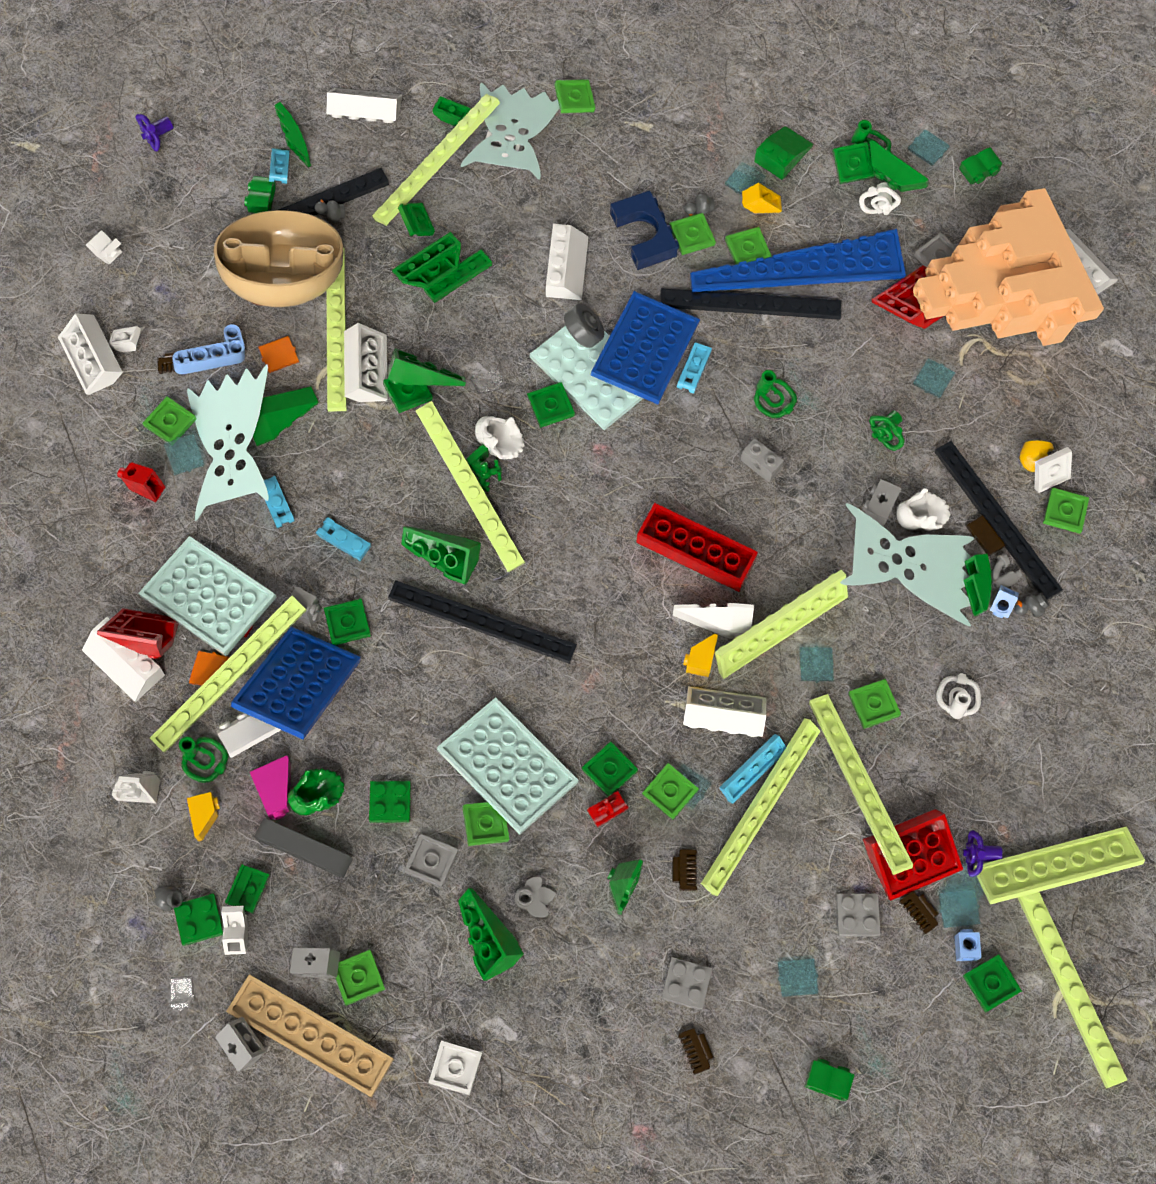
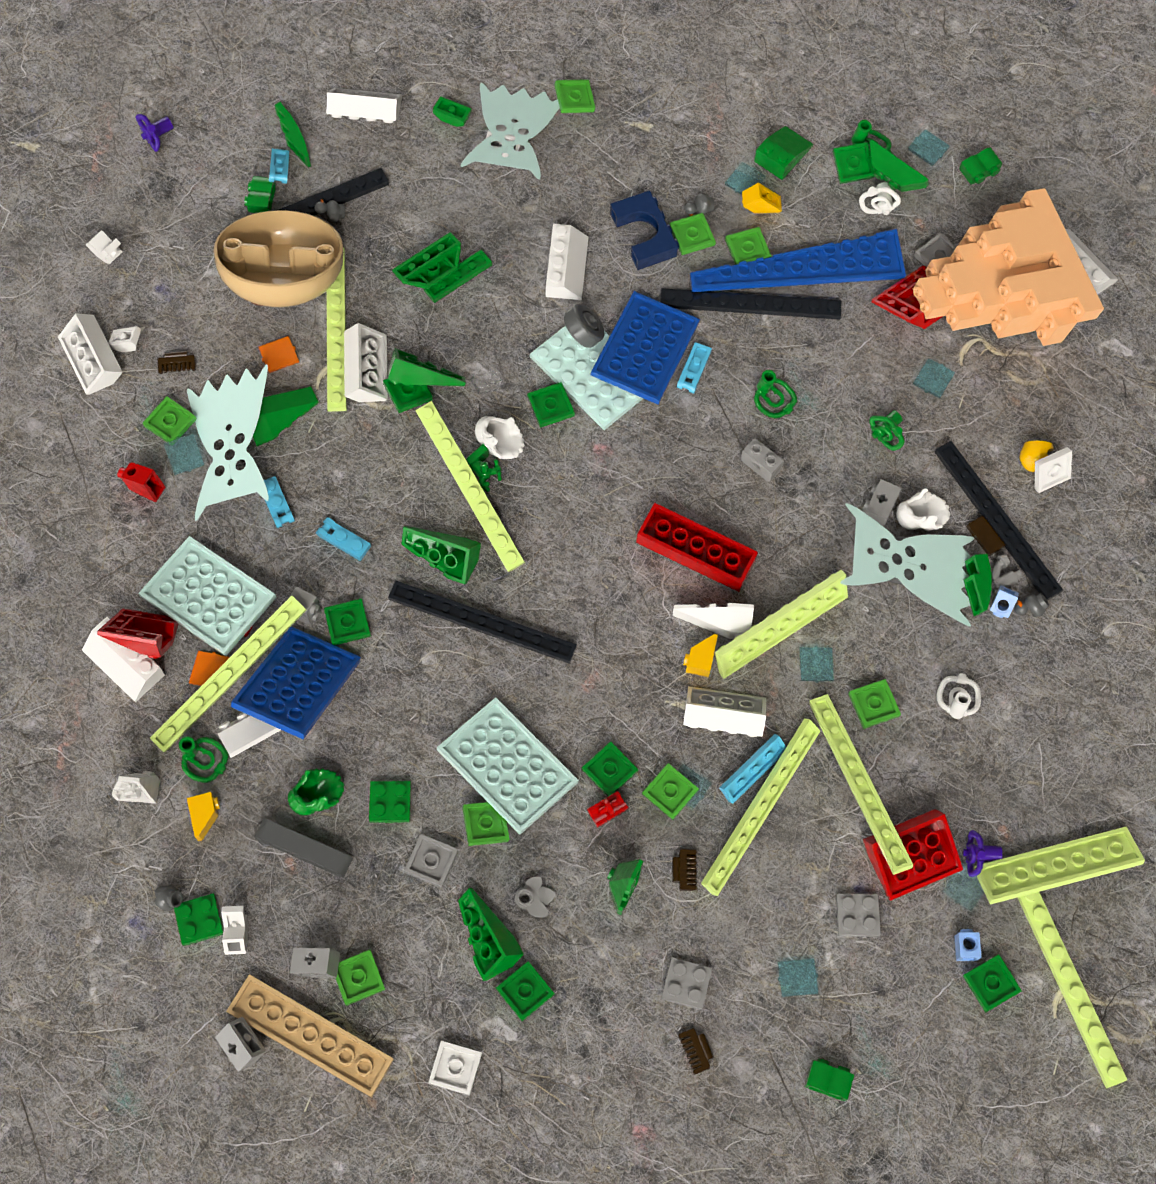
clear bracket [169,976,194,1011] -> none
light blue beam [172,324,245,374] -> none
green plate [225,864,270,914] -> none
dark pink slope [250,755,291,820] -> none
yellowish green plate [372,94,500,226] -> none
green plate [398,203,435,237] -> none
dark brown piece [900,892,939,935] -> none
clear light blue piece [938,890,980,928] -> none
bright green plate [1043,487,1089,534] -> none
none -> green plate [496,961,555,1022]

